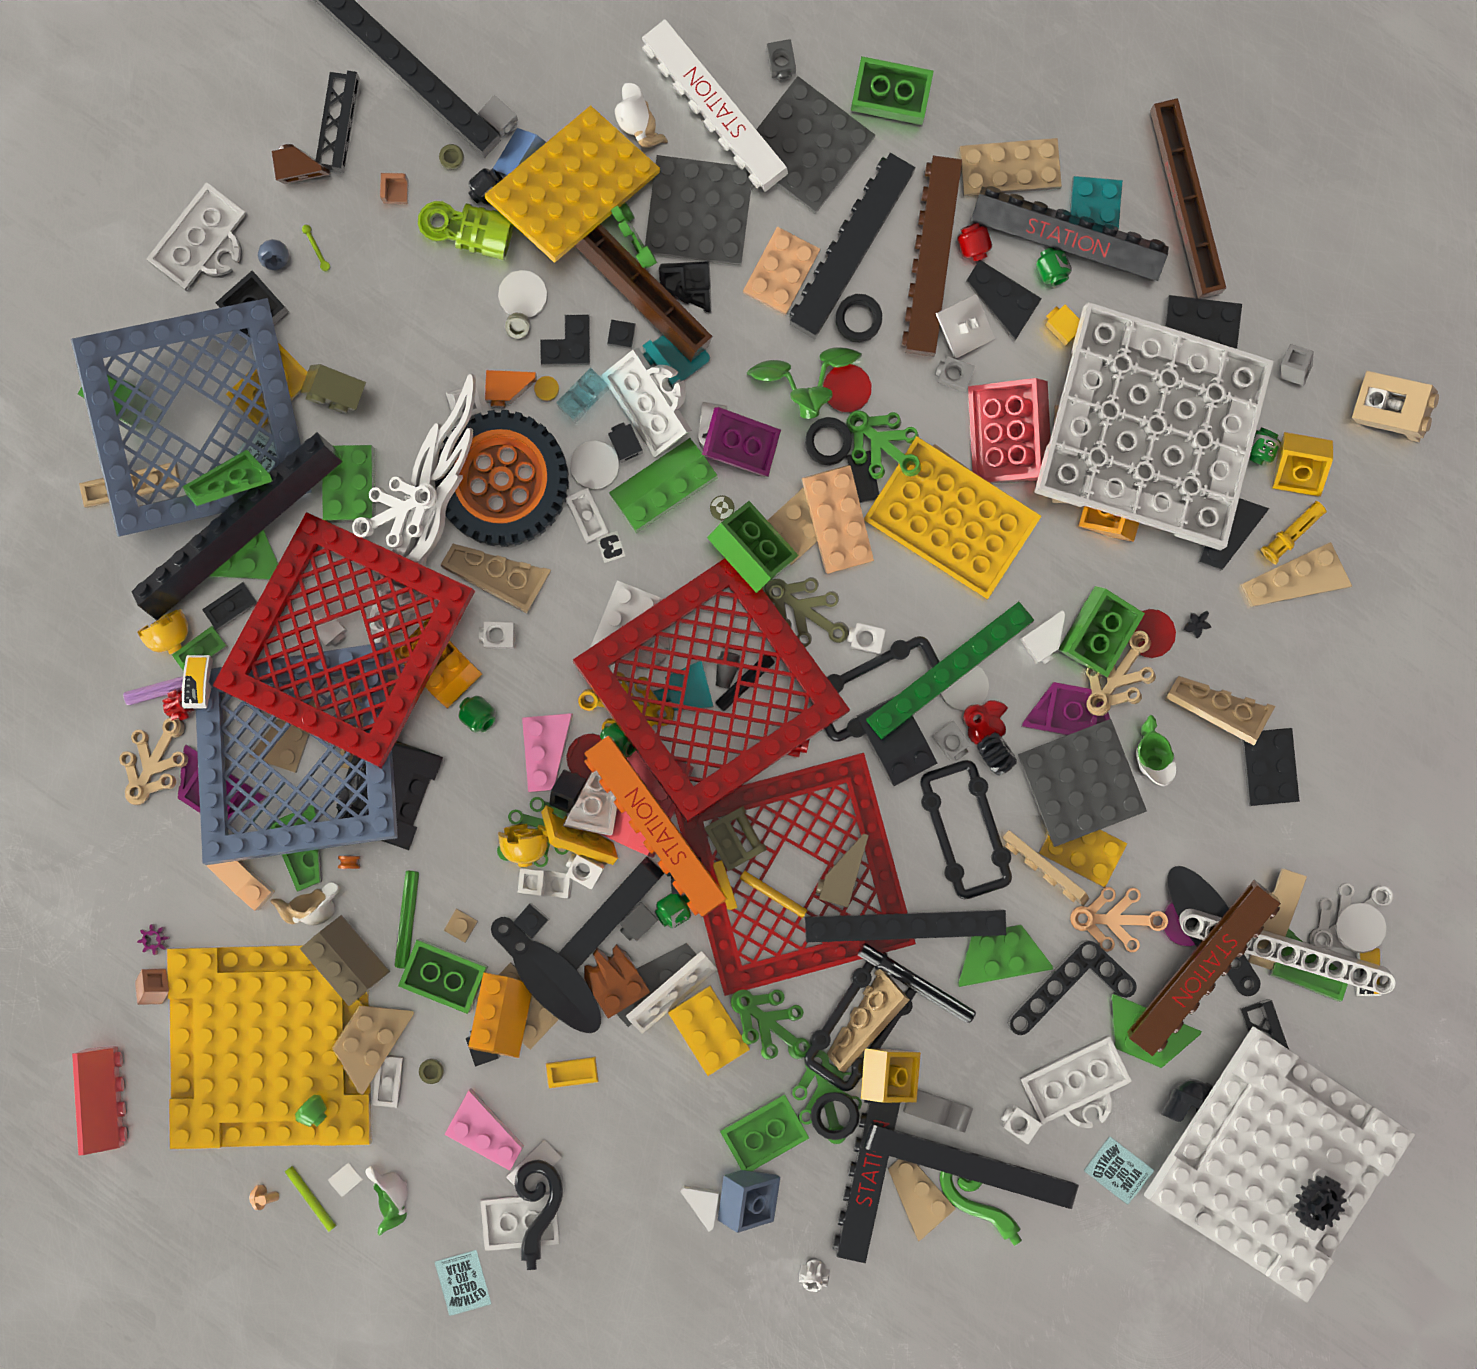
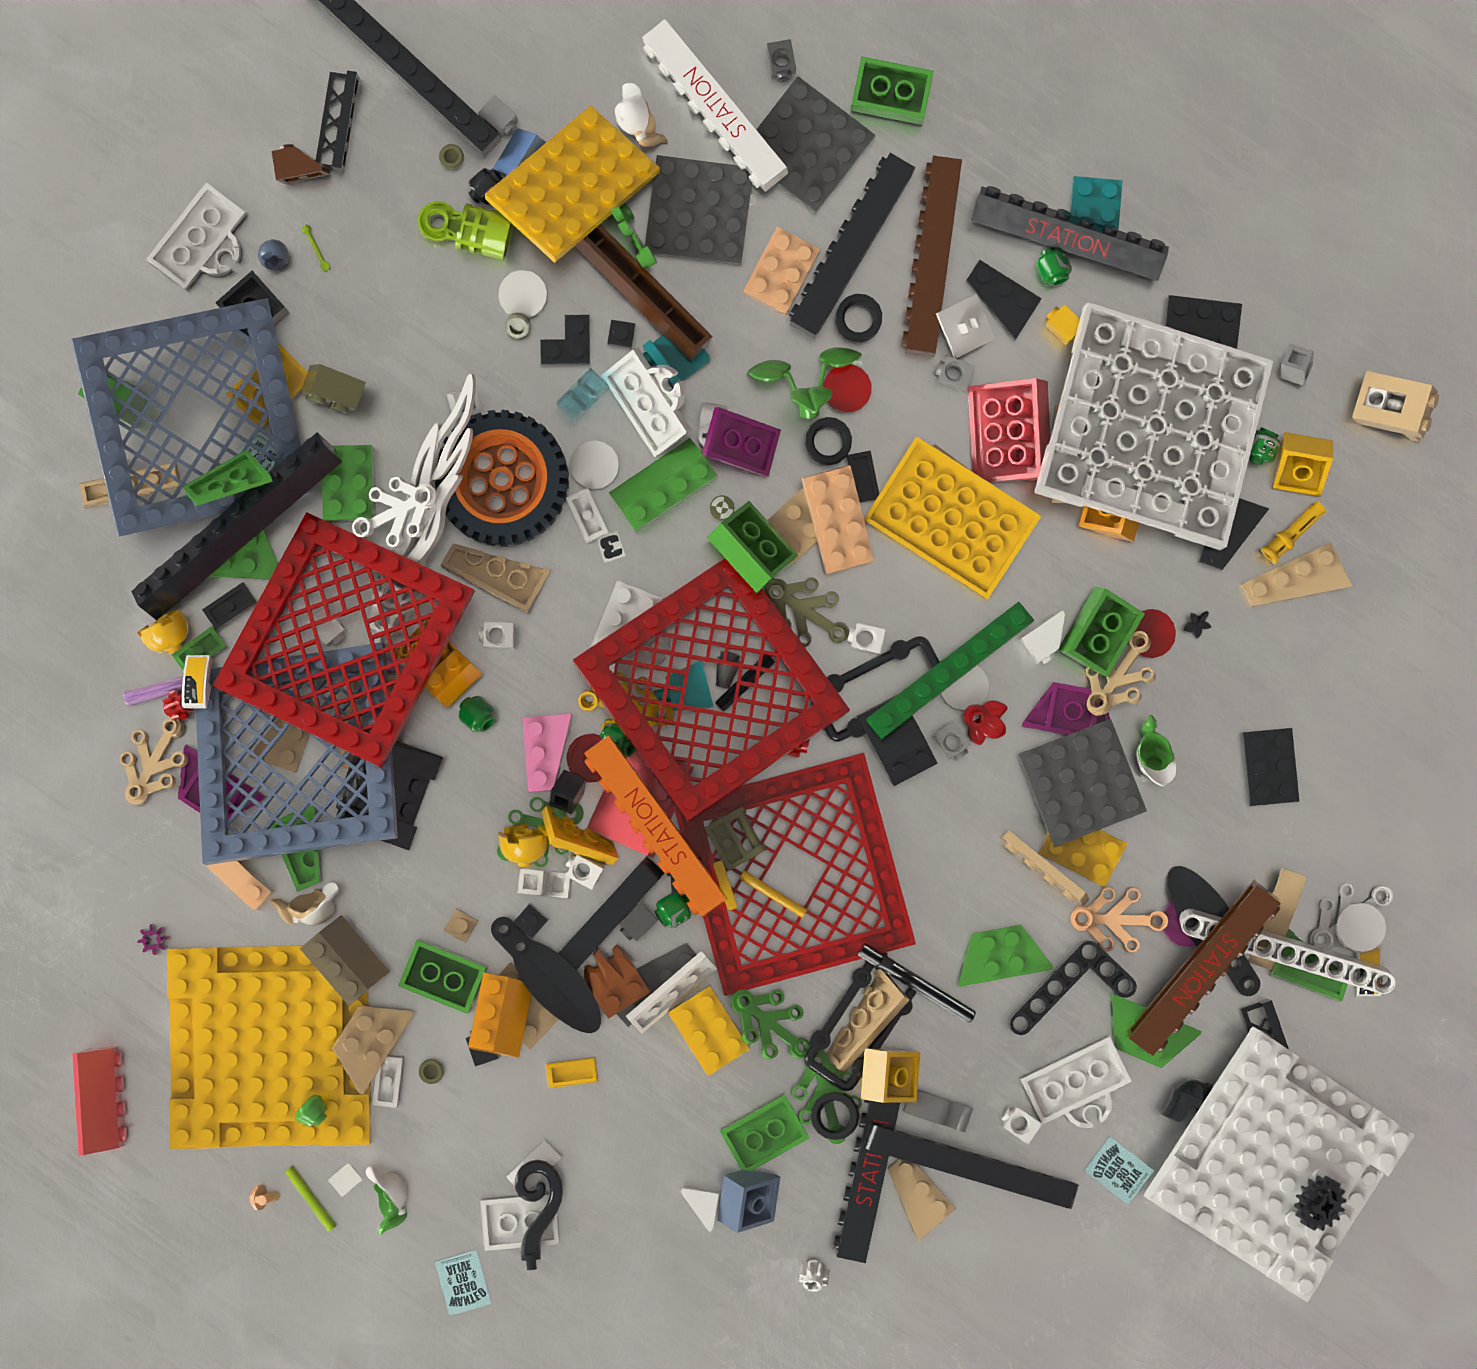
nougat panel [135,969,169,1005] -> none
orange bush [338,856,360,869] -> none
nougat panel [380,173,409,204] -> none
bright green axle [395,870,419,969] -> none
bright pink wedge [444,1088,524,1170] -> none
orange slope [485,370,537,408] -> none
yellow tile [534,376,559,402] -> none
white wing [563,771,617,836] -> none
black brick [608,422,643,463] -> none
black slope [659,261,711,312] -> none
black brick [805,909,1007,943] -> none
dark tan slope [816,834,868,907] -> none
bright green plant [846,411,921,479] -> none
black bar [920,760,1012,899] -> none
bright green plant [940,1171,1022,1246] -> none
red head [957,223,992,261] -> none
tan plate [959,138,1062,196] -> none
black gear [977,732,1017,776] -> none
reddish brown brick [1150,98,1226,299] -> none
tan wing [1166,676,1276,745] -> none

